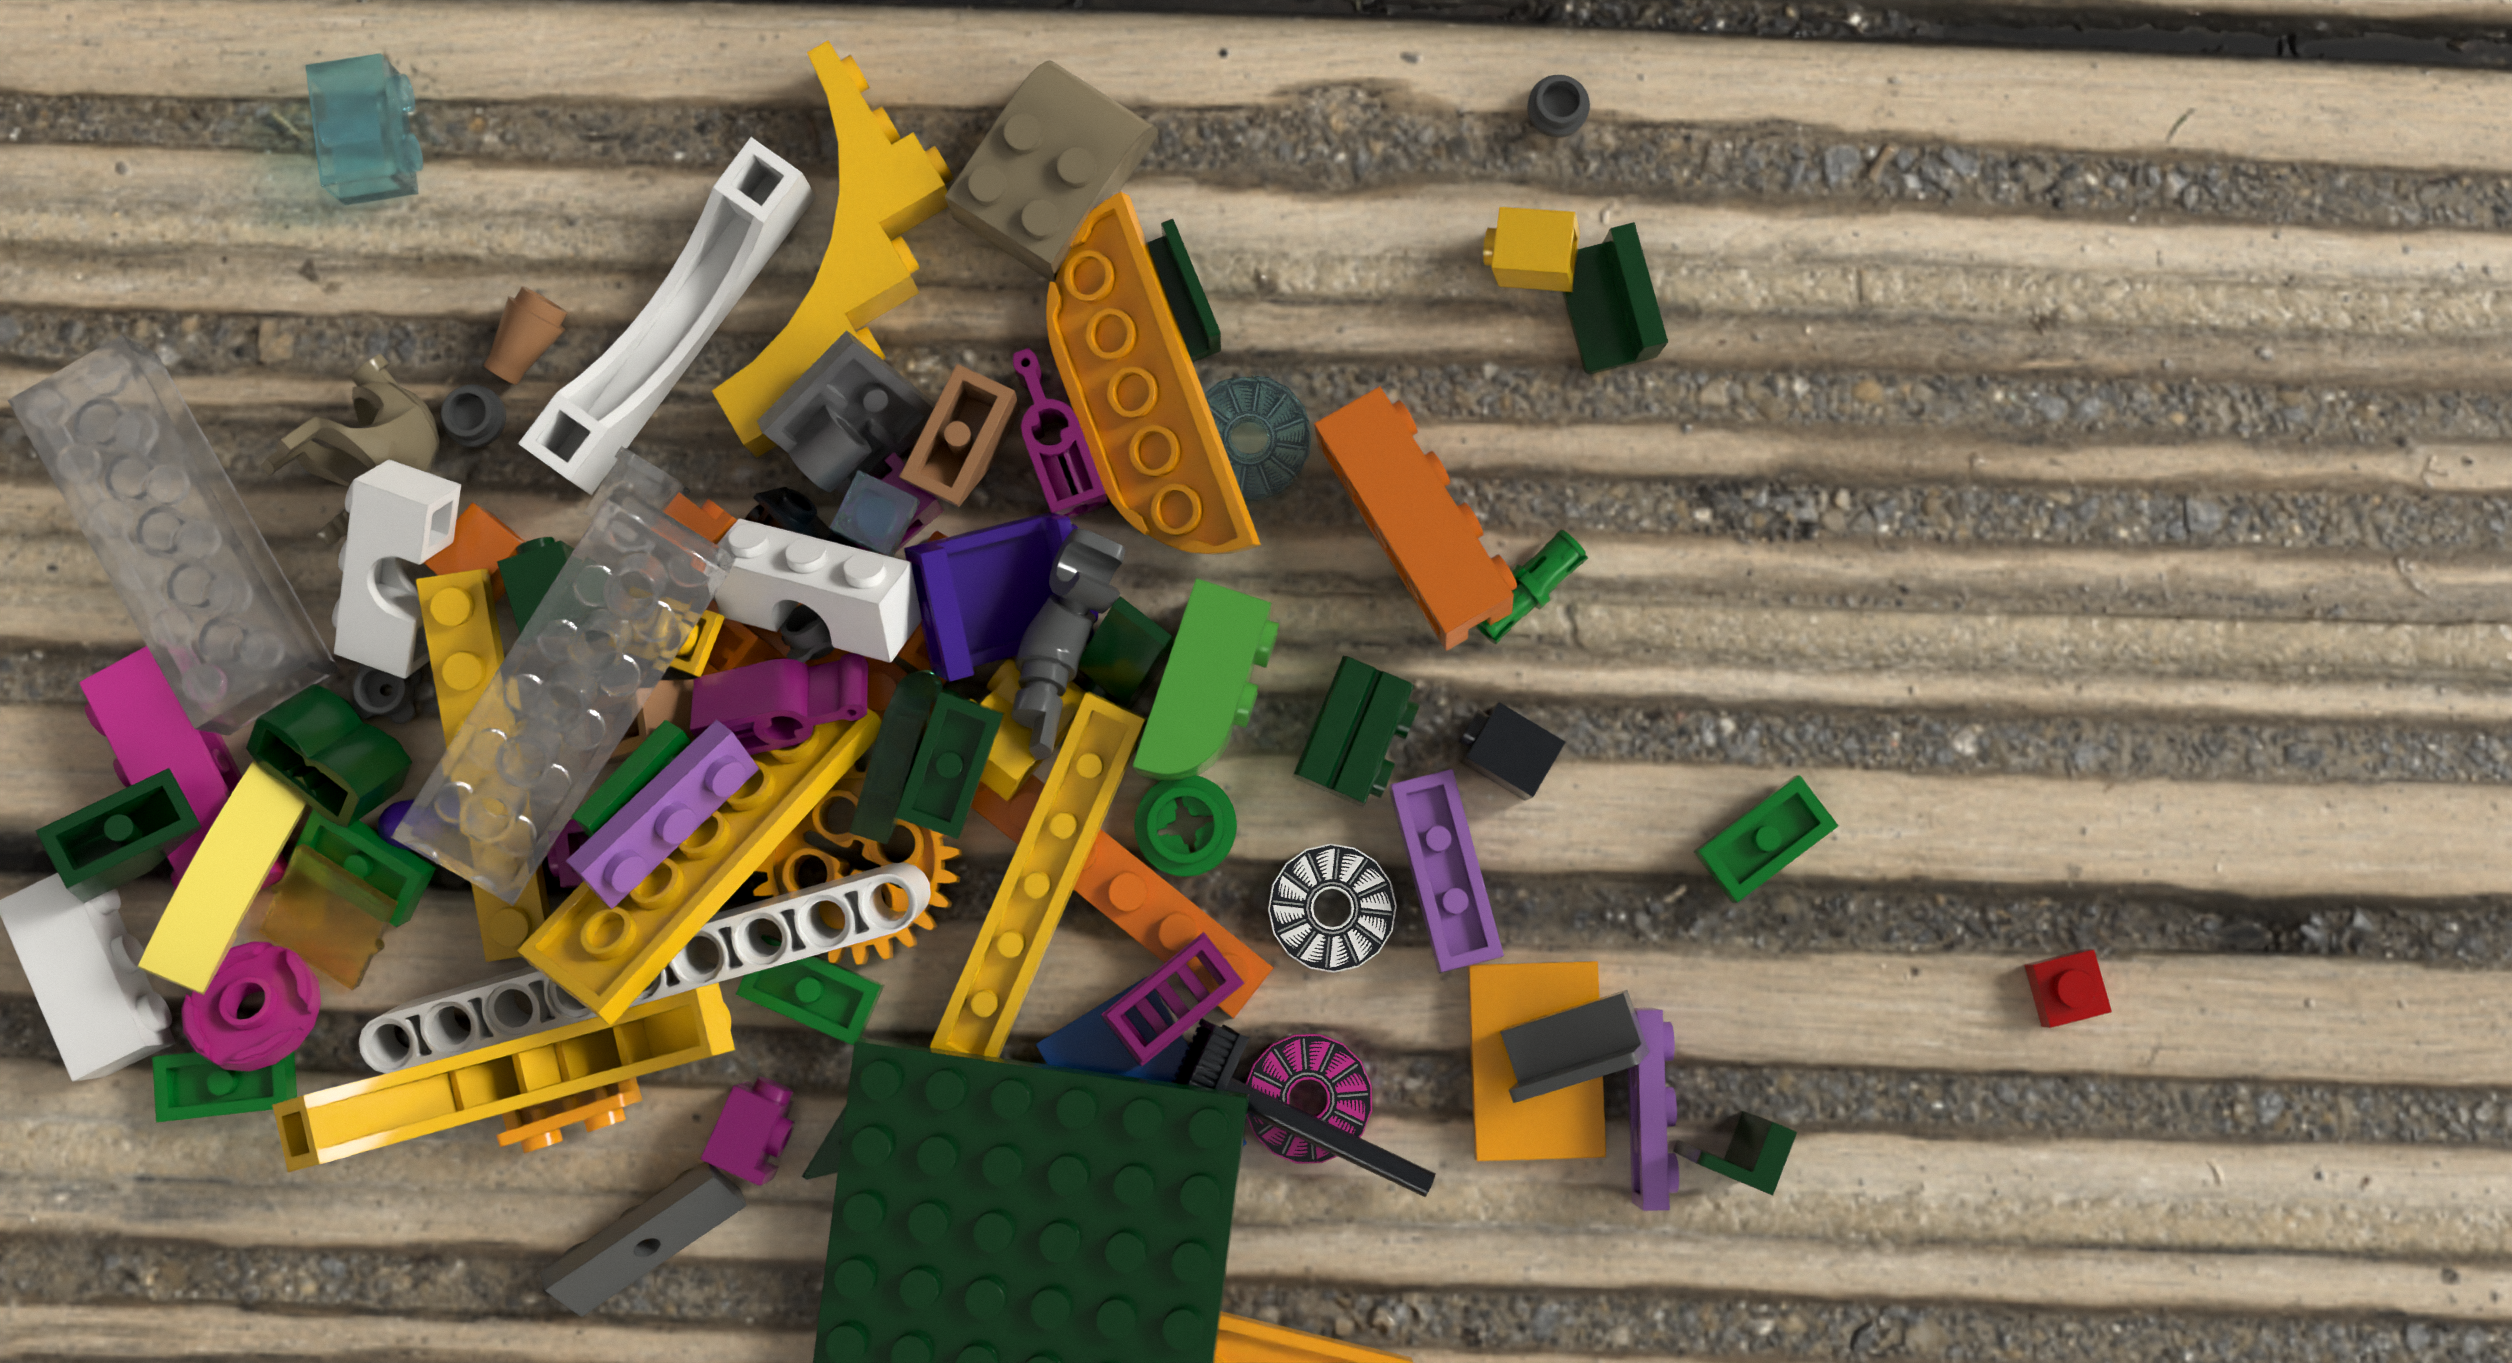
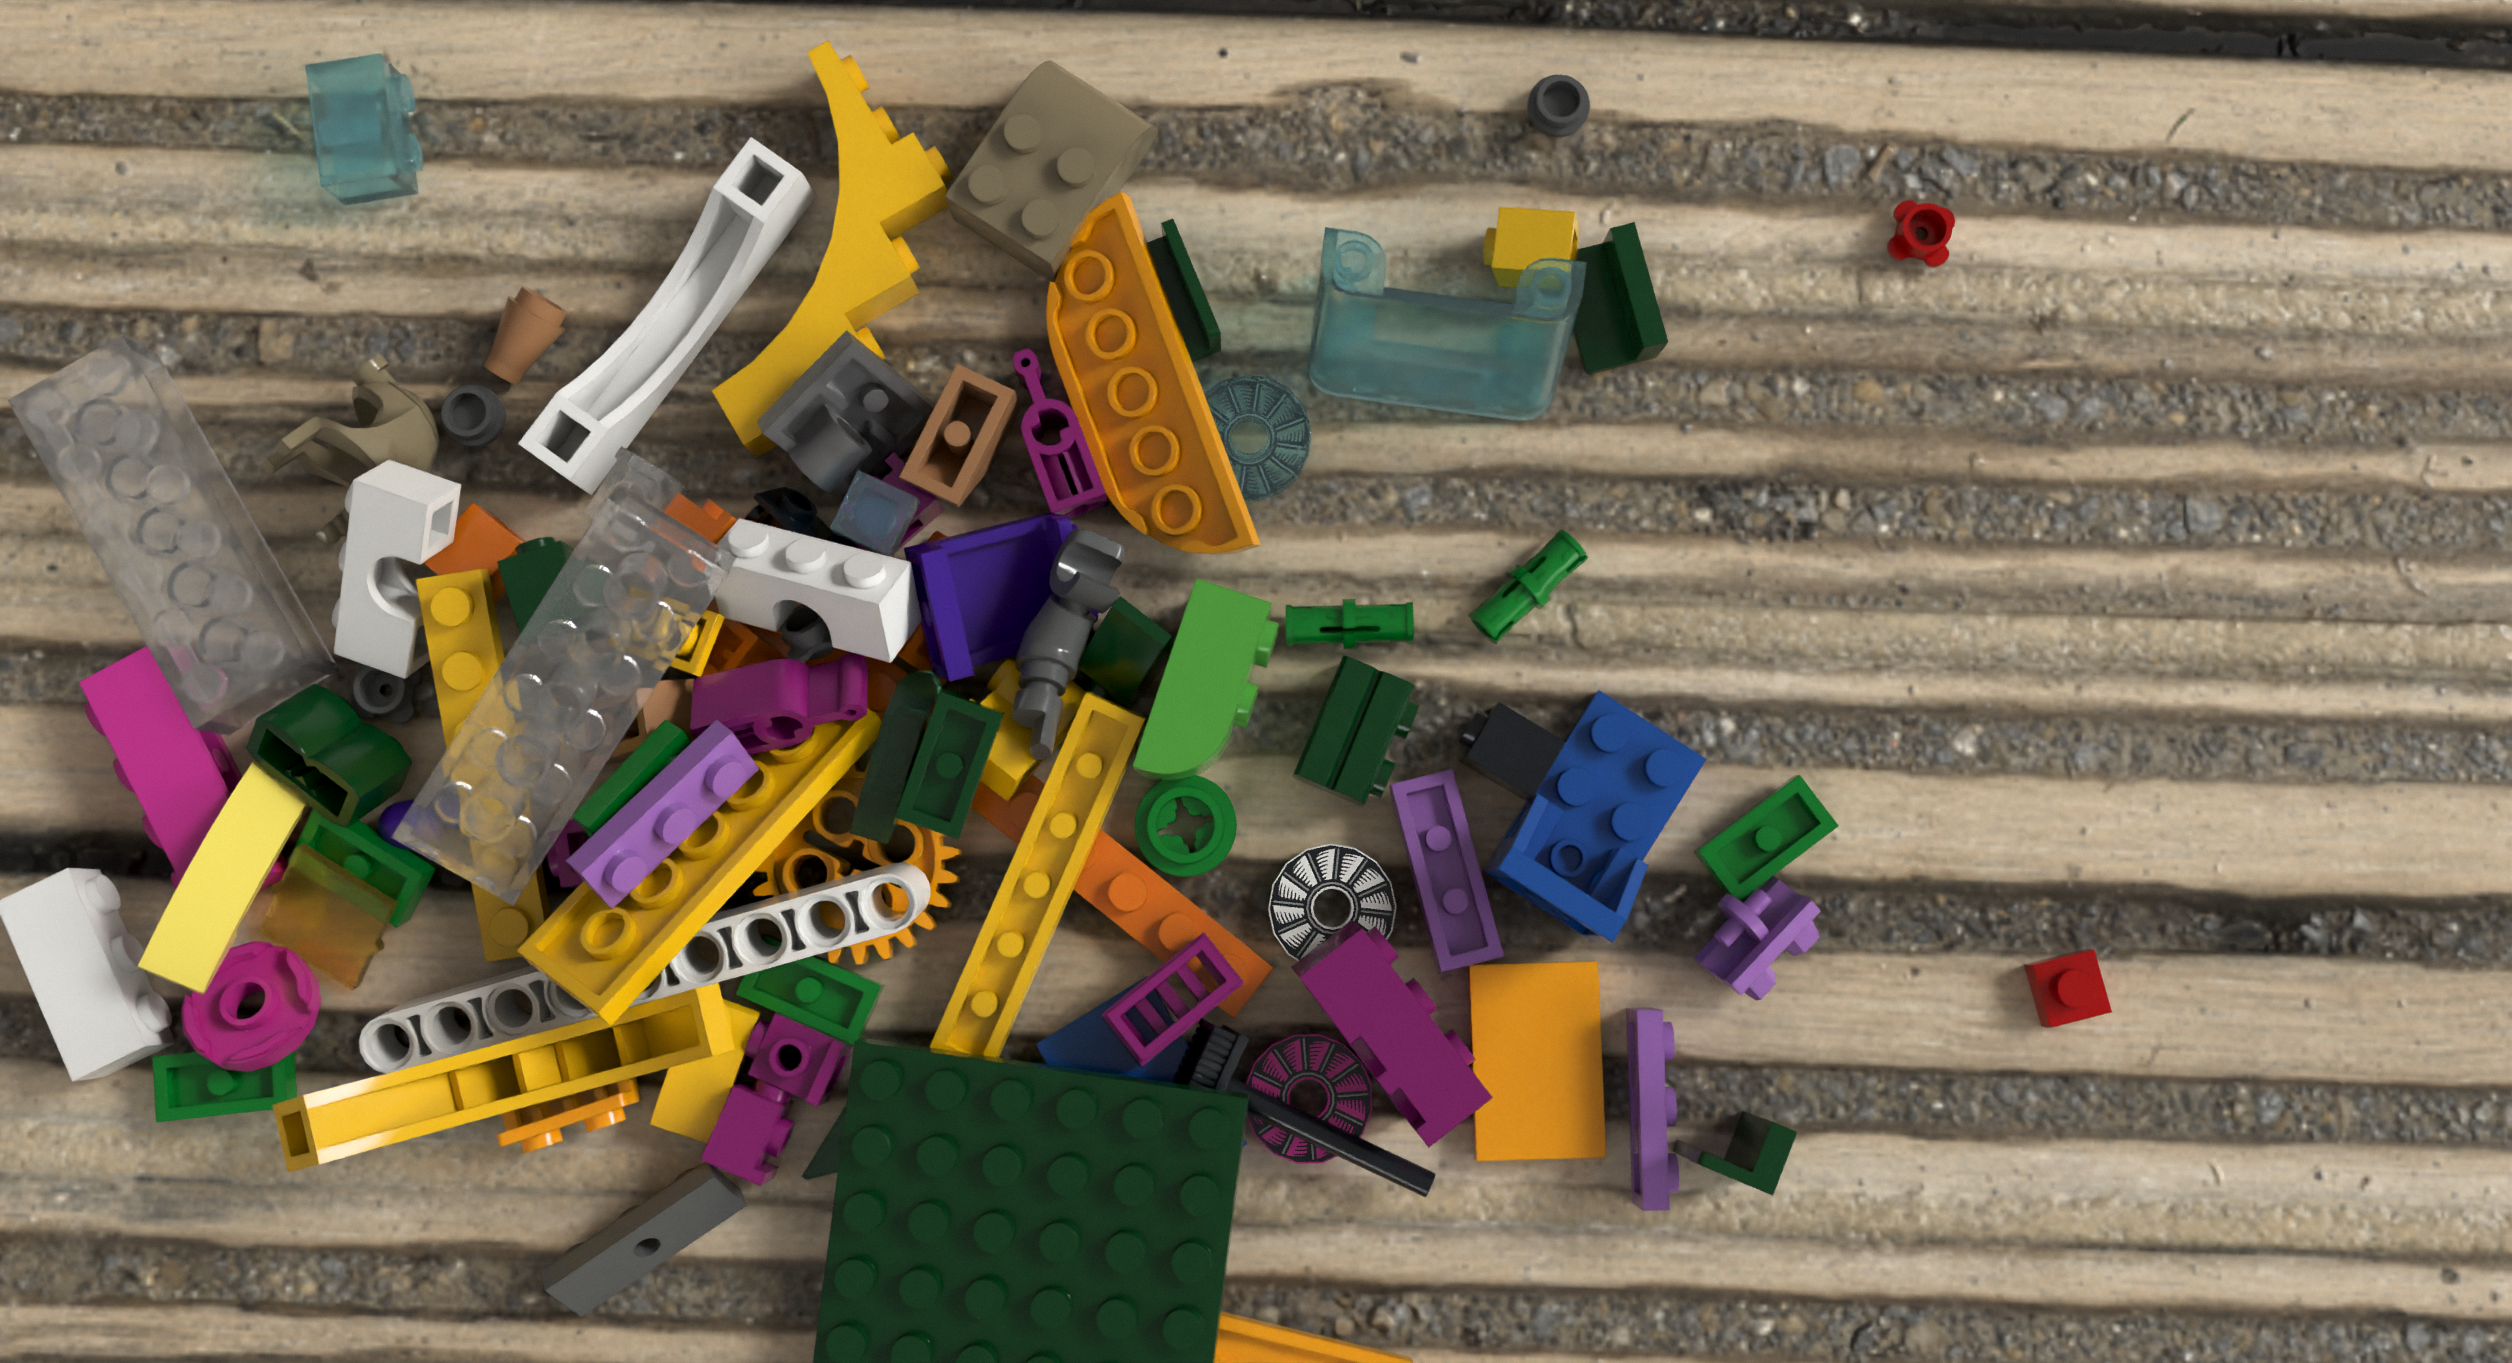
dark green slope [35,768,202,903] -> none
orange brick [1314,386,1517,651] -> none
dark grey panel [1500,990,1649,1103] -> none
none -> yellow slope [650,998,761,1144]
none -> magenta brick [744,1013,853,1107]
none -> green pin [1286,599,1414,649]
none -> magenta wedge [1291,920,1493,1148]
none -> clear light blue windscreen [1307,227,1587,421]
none -> blue bracket [1483,690,1707,943]
none -> medium lavender hips [1694,876,1821,1000]
none -> red plate [1887,200,1955,268]

